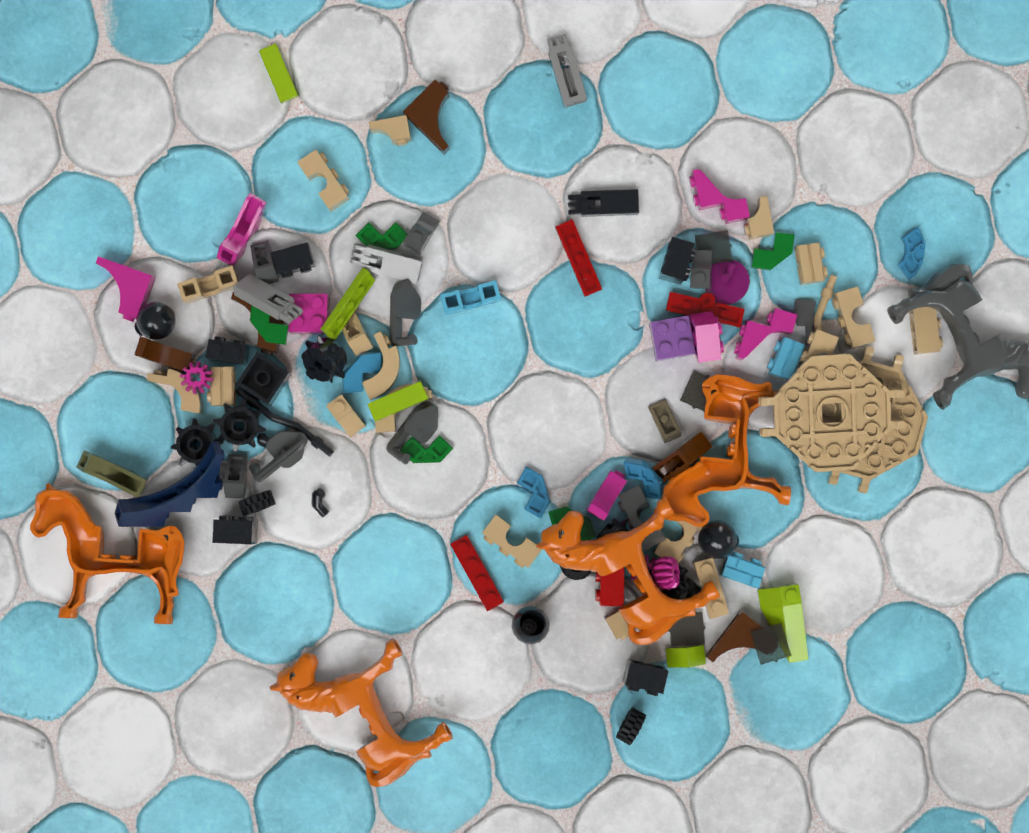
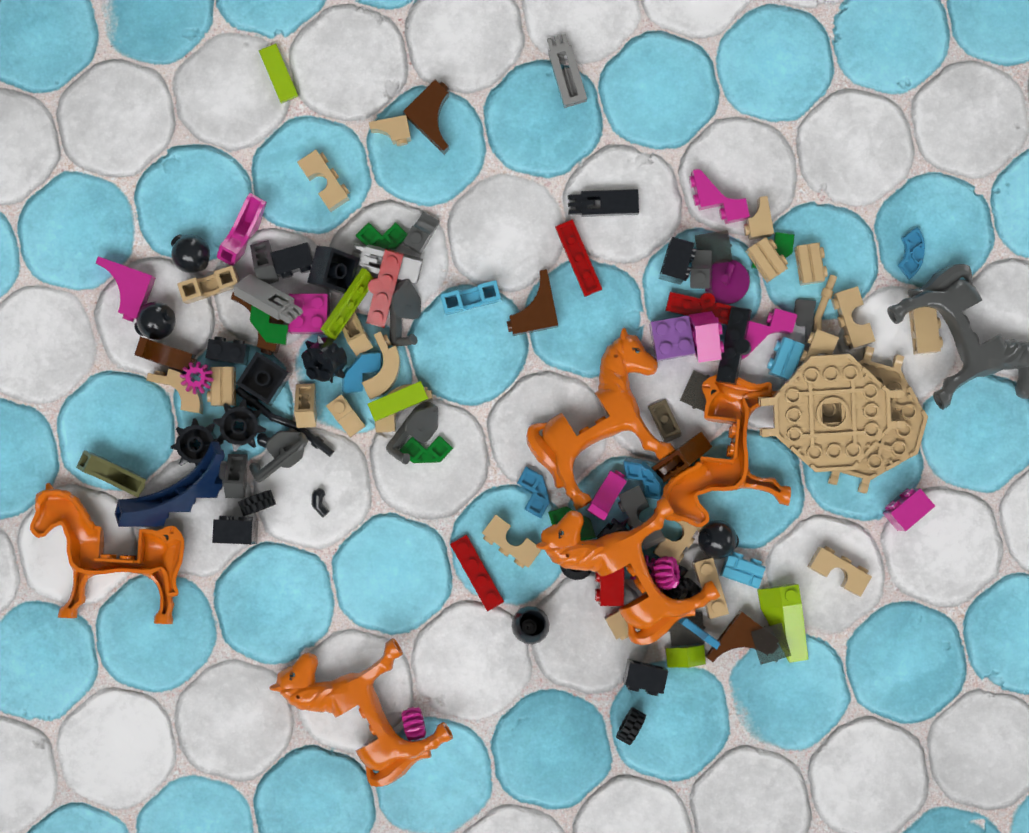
none -> black brick [171,234,210,273]
none -> tan arch [294,383,317,428]
none -> black brick [307,245,360,294]
none -> hinge [366,249,404,328]
none -> dark pink gear [402,707,426,741]
none -> reddish brown arch [506,269,558,336]
none -> orange animal [526,328,675,510]
none -> dark azure tile [678,617,720,650]
none -> black hinge [716,306,752,385]
none -> tan brick [745,237,788,283]
none -> tan arch [807,546,872,597]
none -> dark pink brick [883,488,935,531]

